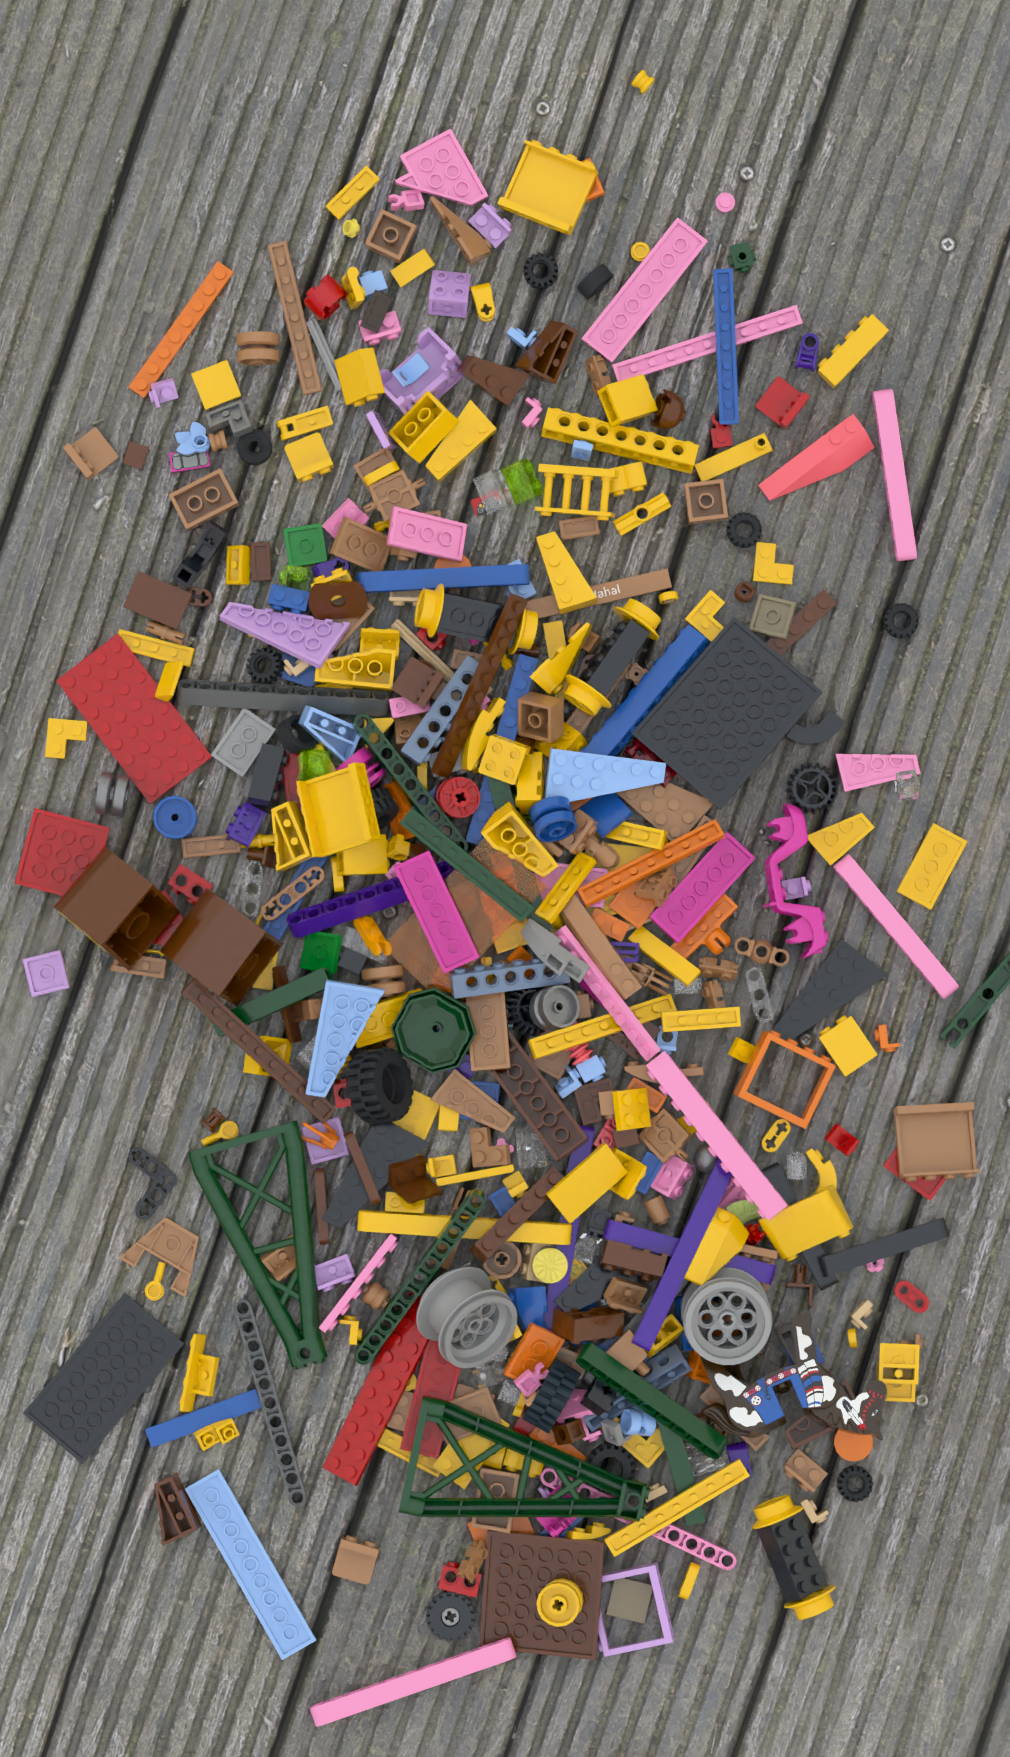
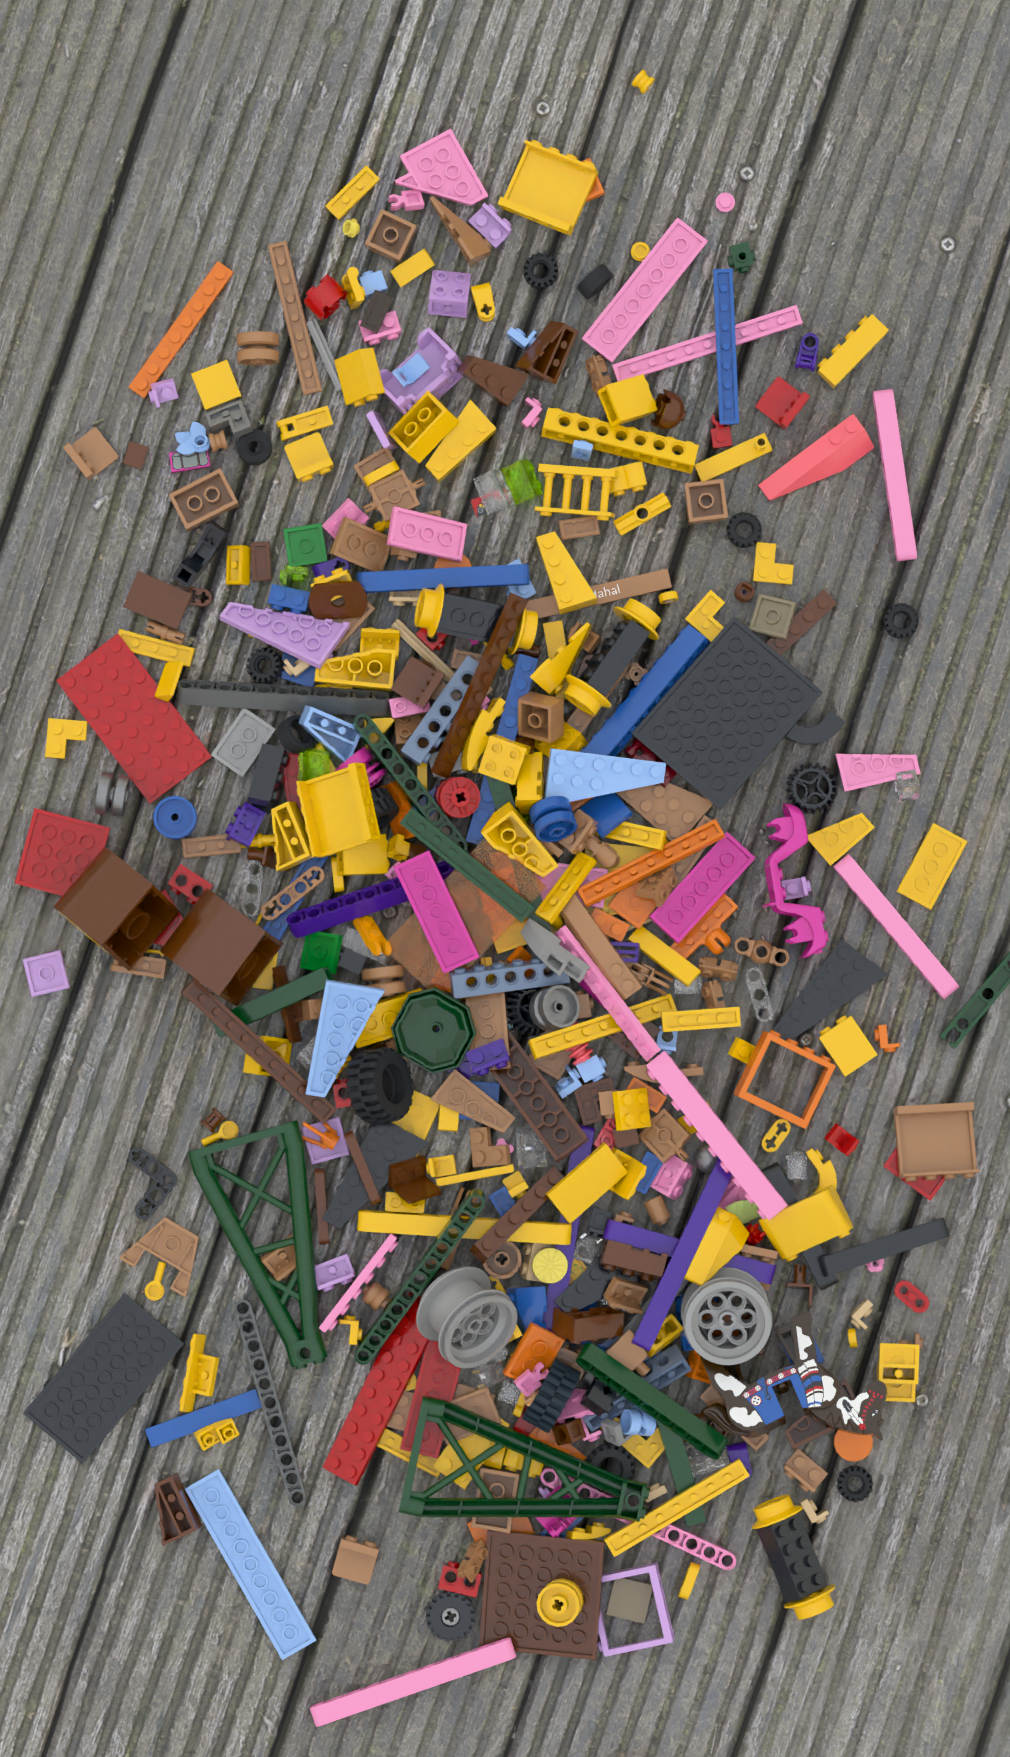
none -> dark purple bracket [466,1038,511,1076]

